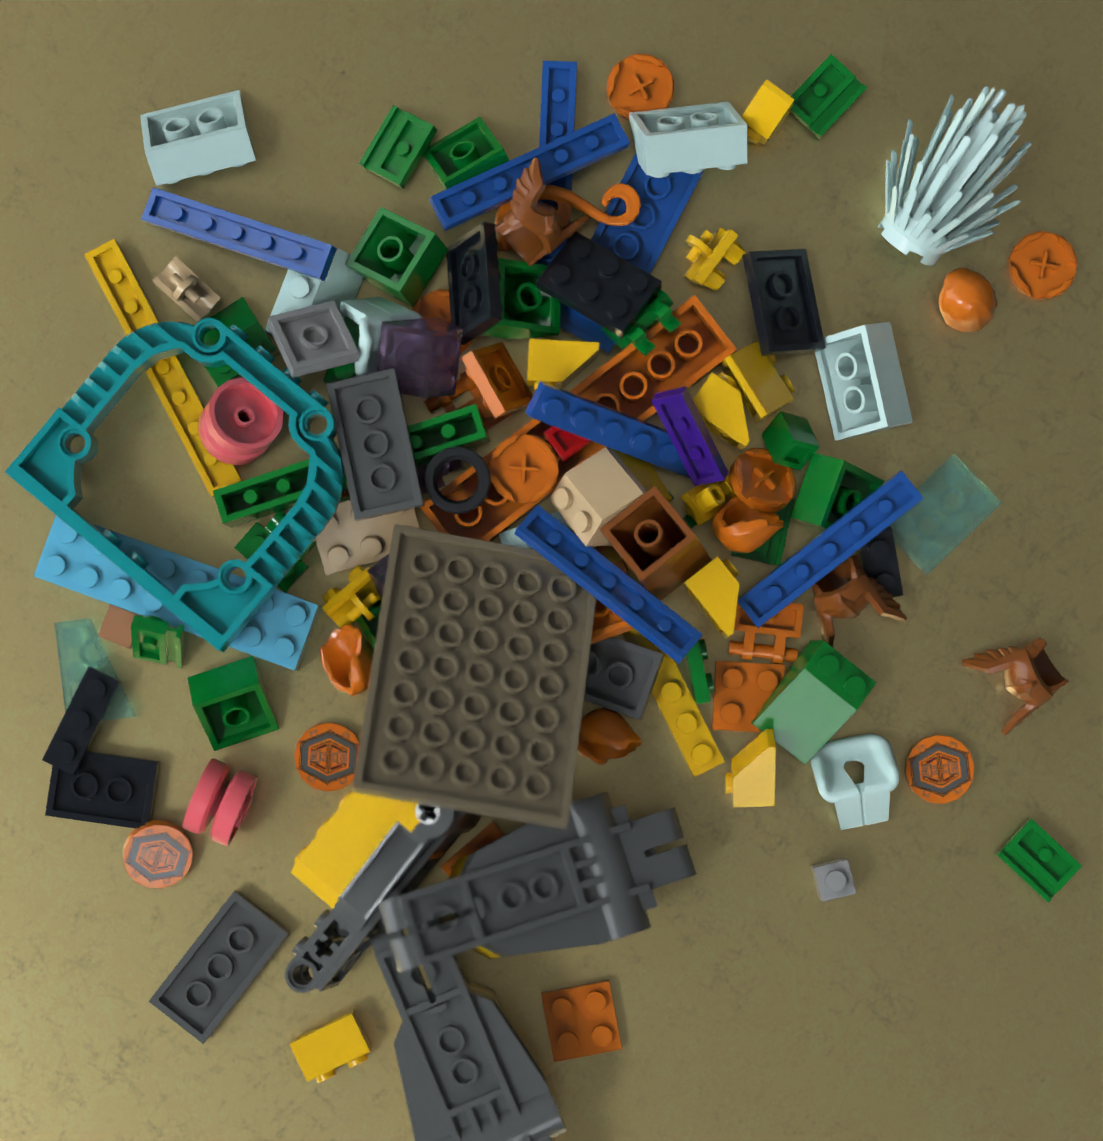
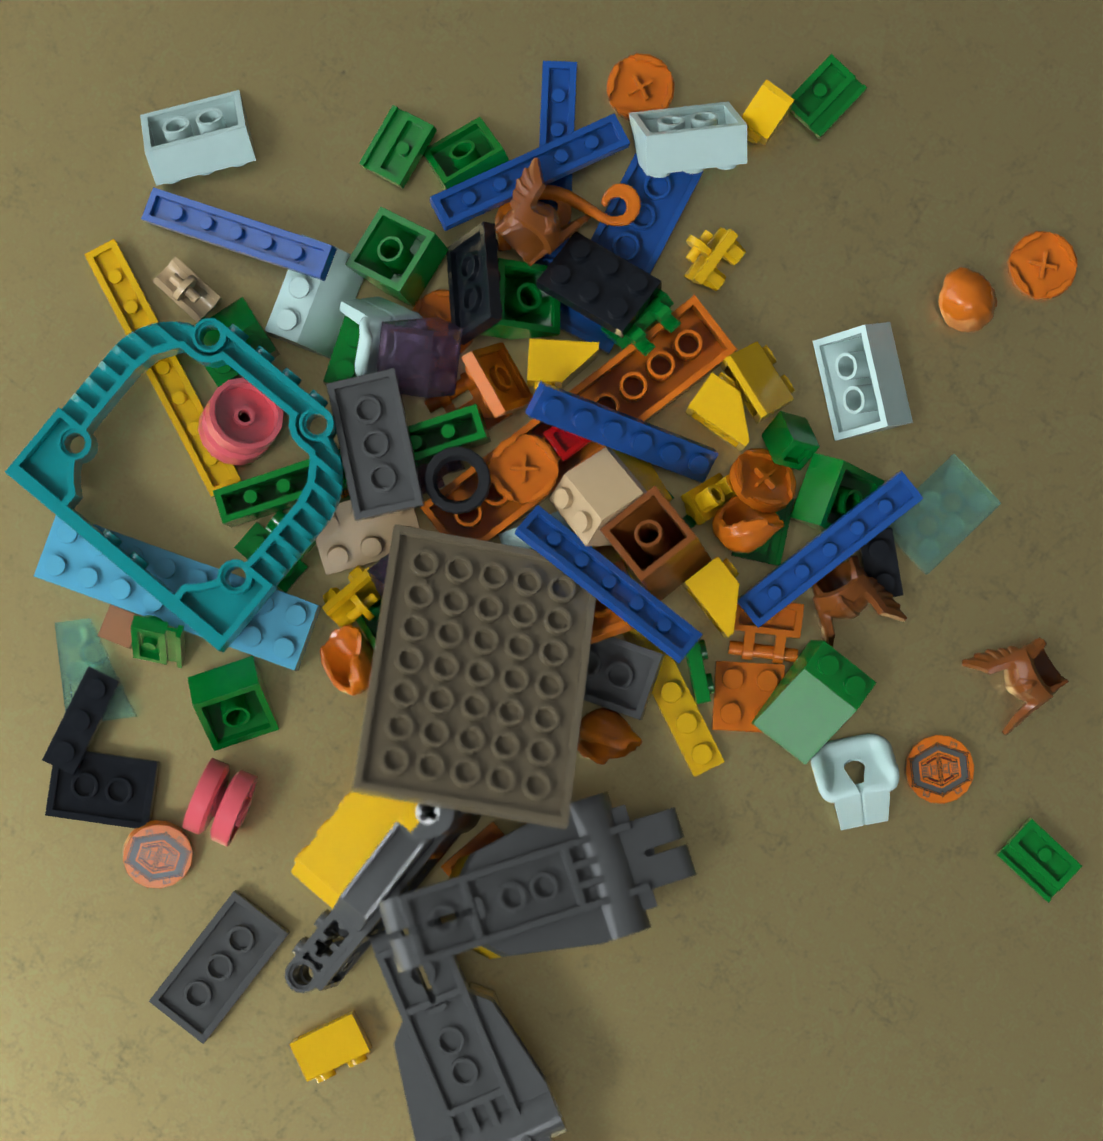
light grey plate [268,300,359,378] -> none
tile [294,722,360,792] -> none
orange plate [541,980,622,1062] -> none
dark purple plate [651,386,729,486] -> none
yellow slope [724,729,776,807] -> none
black plate [742,249,826,356] -> none
light grey brick [810,857,856,902] -> none
light aqua plant [878,86,1032,266] -> none

